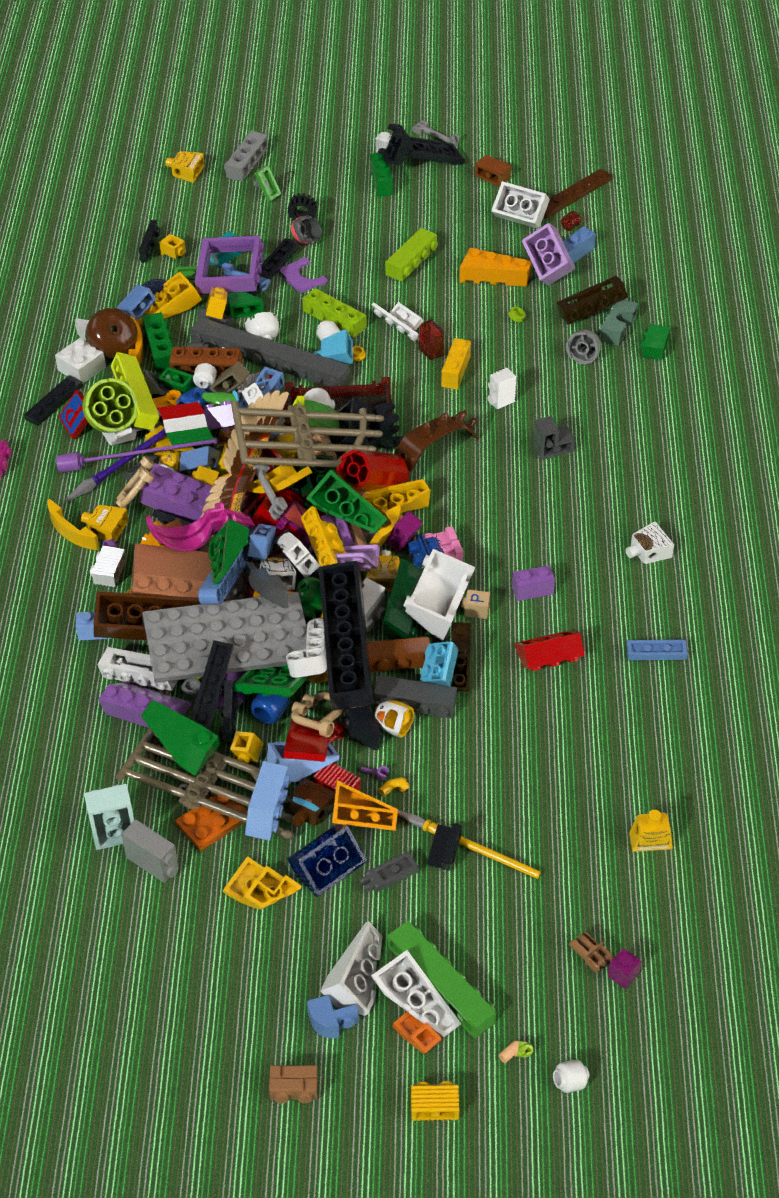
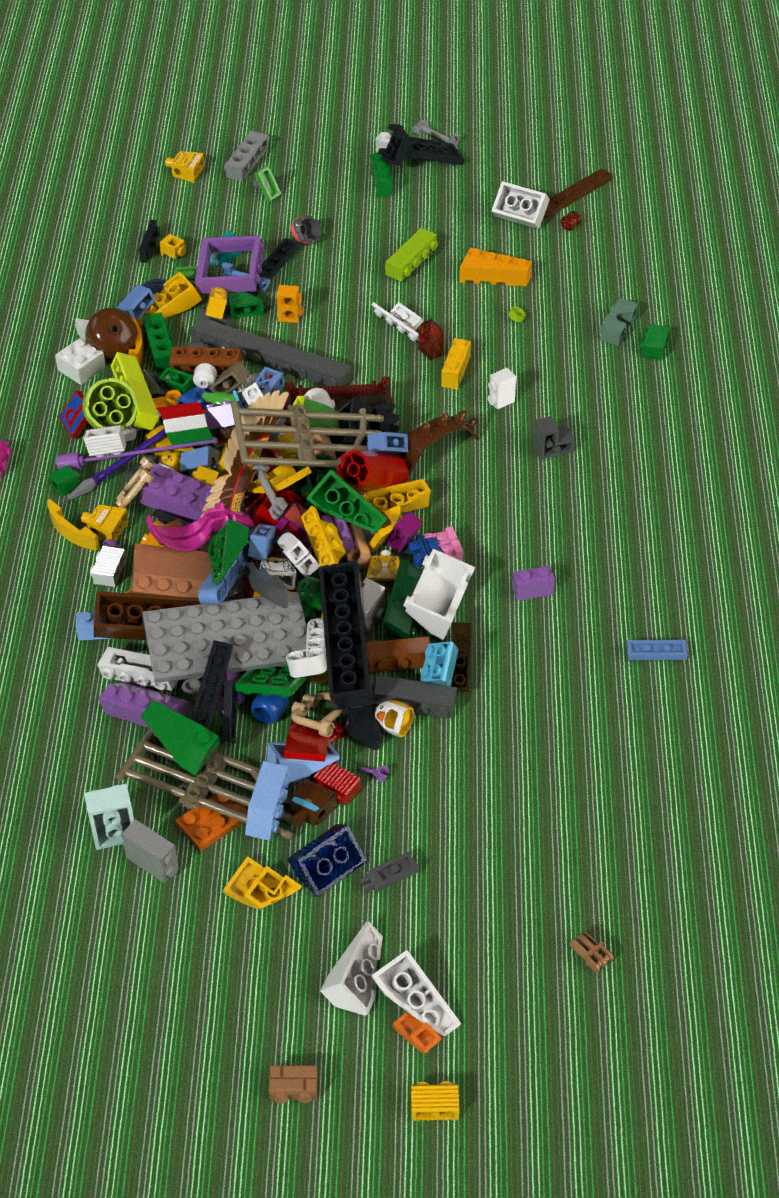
black plate [24,375,83,426] -> none
yellow brick [230,731,264,763] -> none
white cylinder [245,312,279,340] -> none
medium lavender piece [280,258,328,292] -> none
black tyre [287,193,317,221] -> none
lime brick [302,288,367,338] -> none
medium blue brick [307,995,359,1038] -> none
medium azure torso [313,329,353,365] -> none
white head [316,321,340,341] -> none
light orange wedge [332,780,398,831] -> none
lavender bracket [335,544,380,571] -> none
yellow plate [353,346,366,362] -> none
yellow arm [378,777,410,797] -> none
bright green brick [388,921,496,1039] -> none
yellow piece [398,810,541,879] -> none
black panel [427,823,462,871] -> none
tan brick [461,590,490,619] -> none
dark orange brick [475,155,511,187] -> none
arm [498,1041,534,1063] -> none
red slope [514,630,585,671] -> none
lavender brick [522,223,576,286] -> none
white head [553,1060,589,1093] -> none
dark brown brick [556,275,628,325] -> none
medium blue brick [563,226,596,263] -> none
light grey cylinder [566,329,601,365] -> none
magenta brick [608,948,641,989] -> none
white torso [626,522,674,564] -> none
yellow torso [629,810,673,852] -> none
none -> green brick [49,465,80,497]
none -> white brick [84,425,126,457]
none -> light orange brick [276,285,303,323]
none -> medium blue brick [367,432,408,454]

